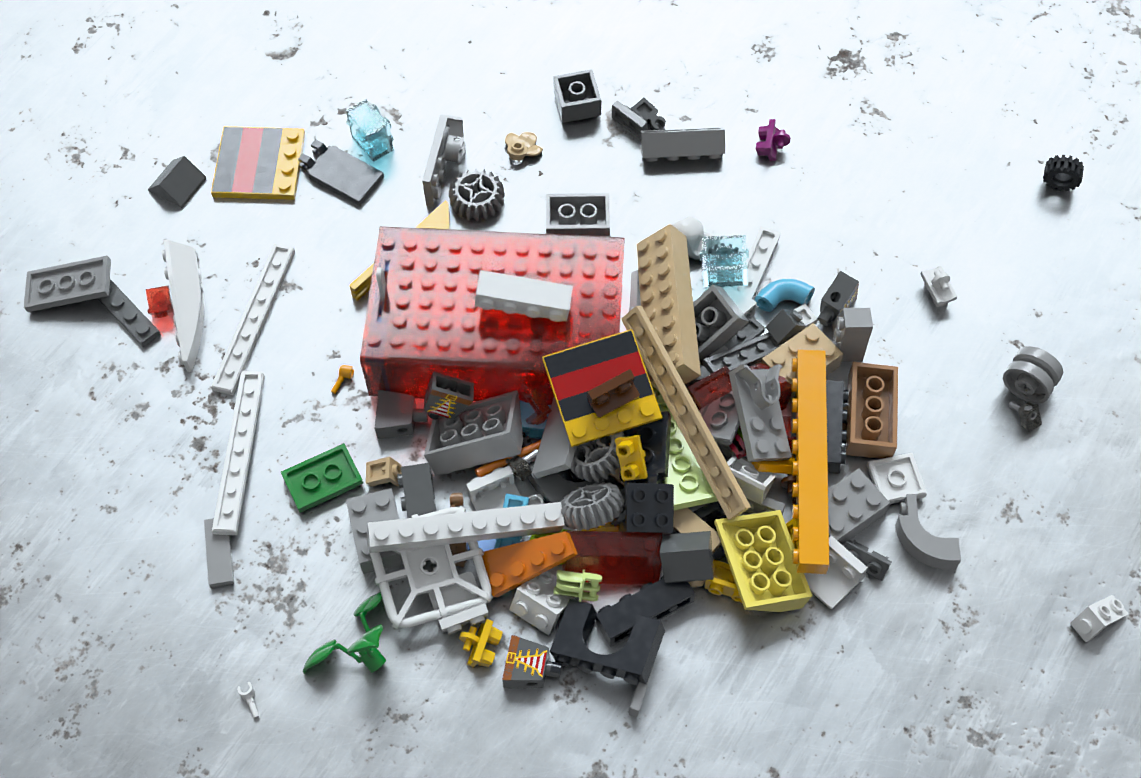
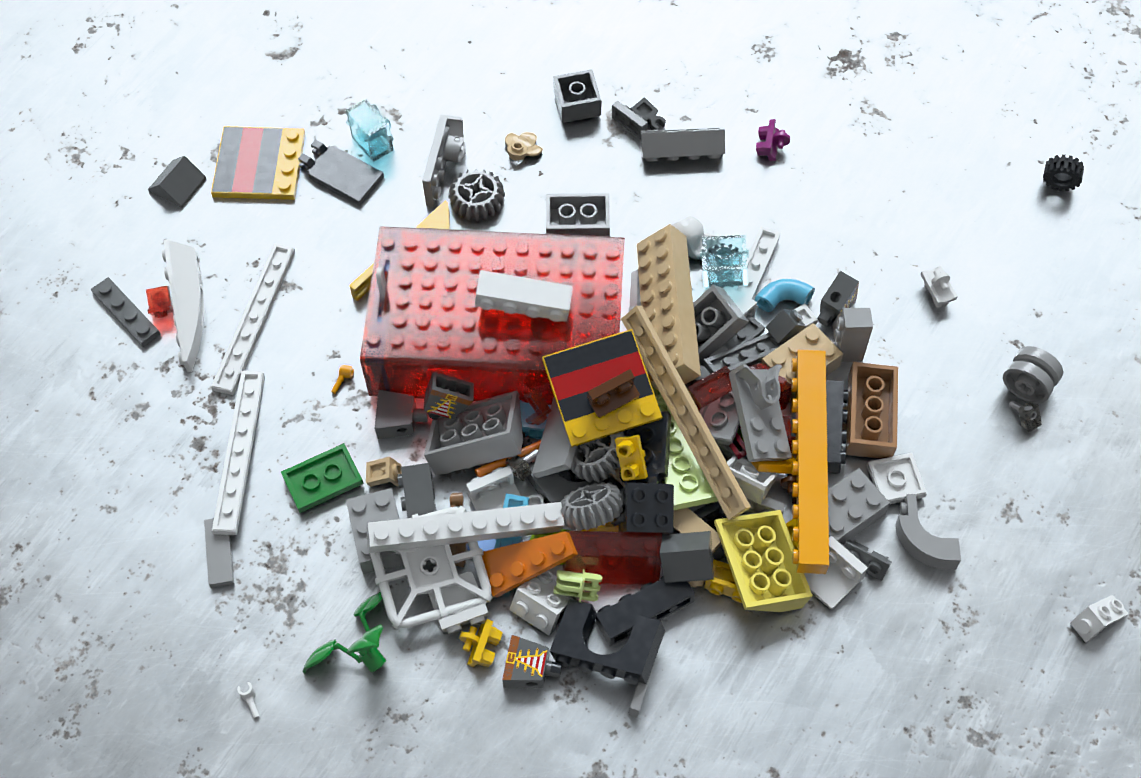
light grey plate [23,255,111,312] -> none

